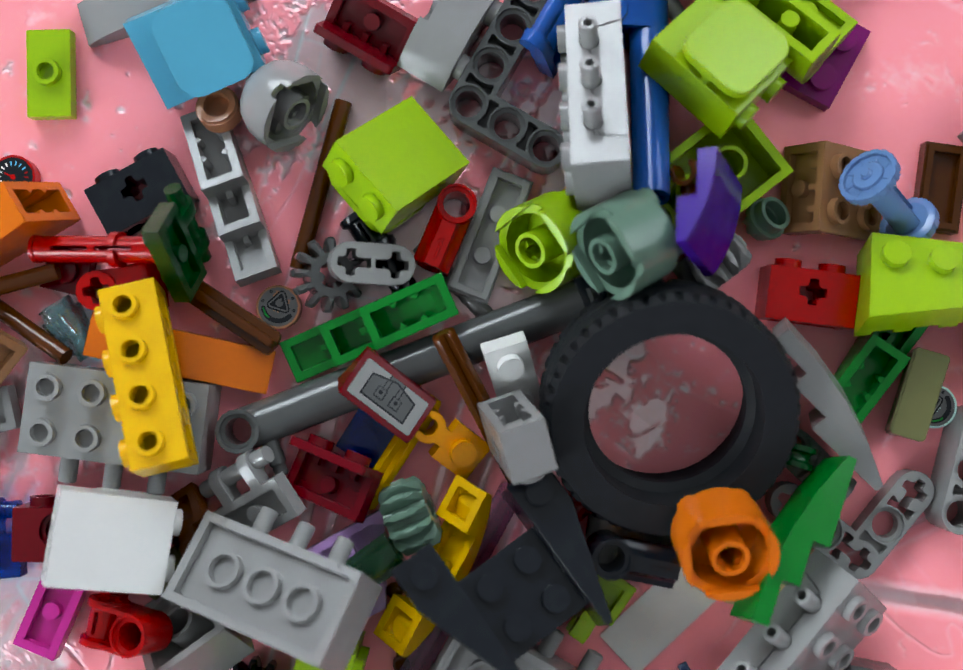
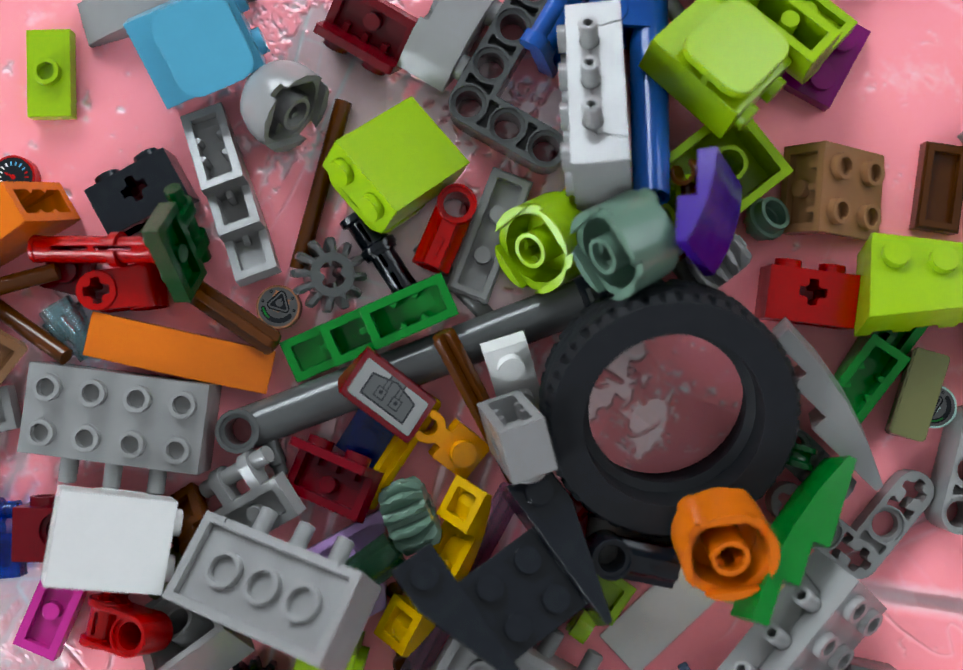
yellow brick [94,277,199,478] -> none
nougat tile [195,87,242,133] -> none
light grey beam [327,241,416,286] -> none
medium blue hose [838,149,940,239] -> none

